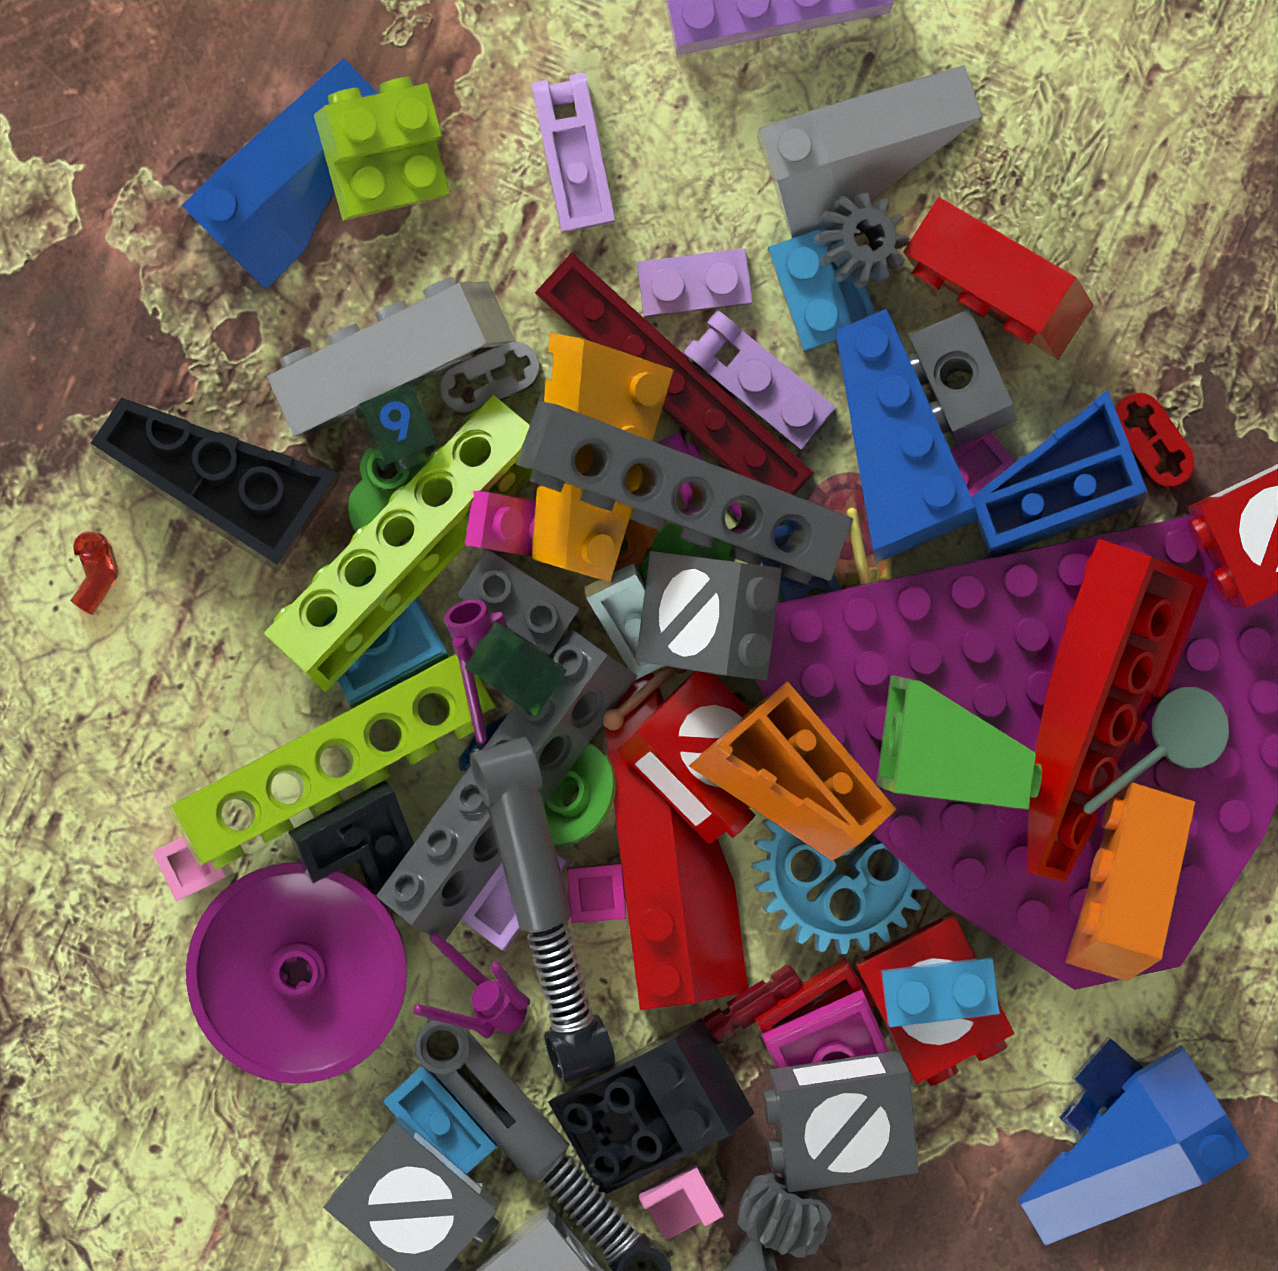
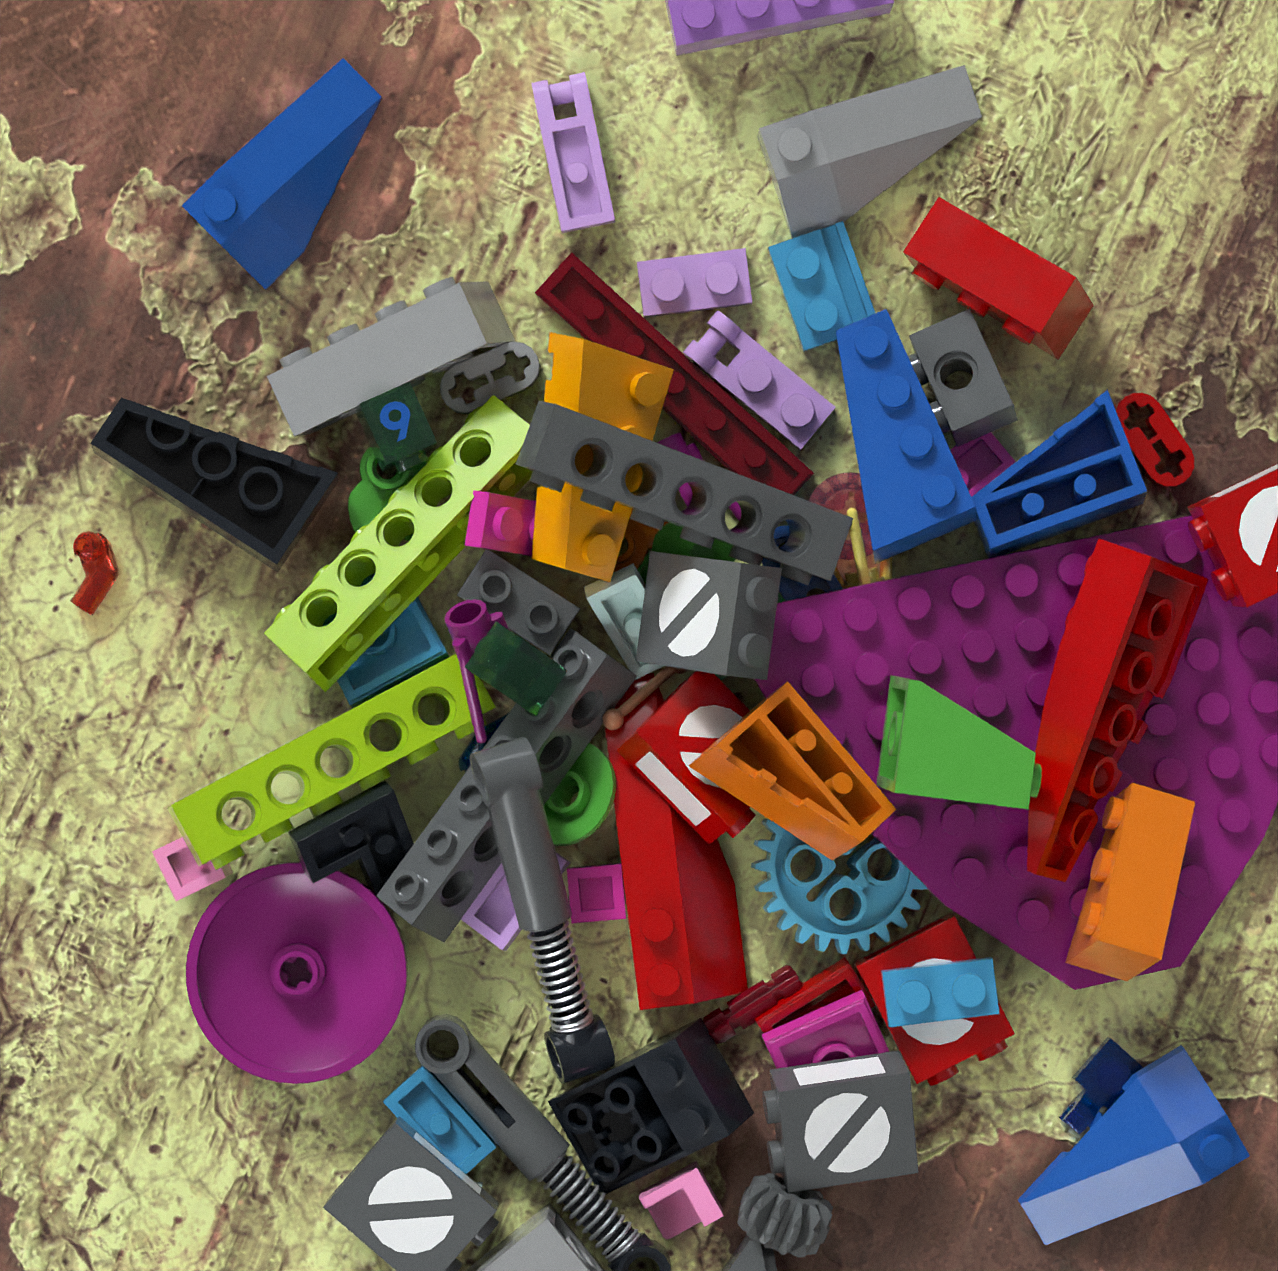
lime plate [314,77,450,221] -> none
magenta plant [413,933,531,1038] -> none
dark grey gear [813,192,910,288] -> none
sand green piece [1083,687,1229,814] -> none

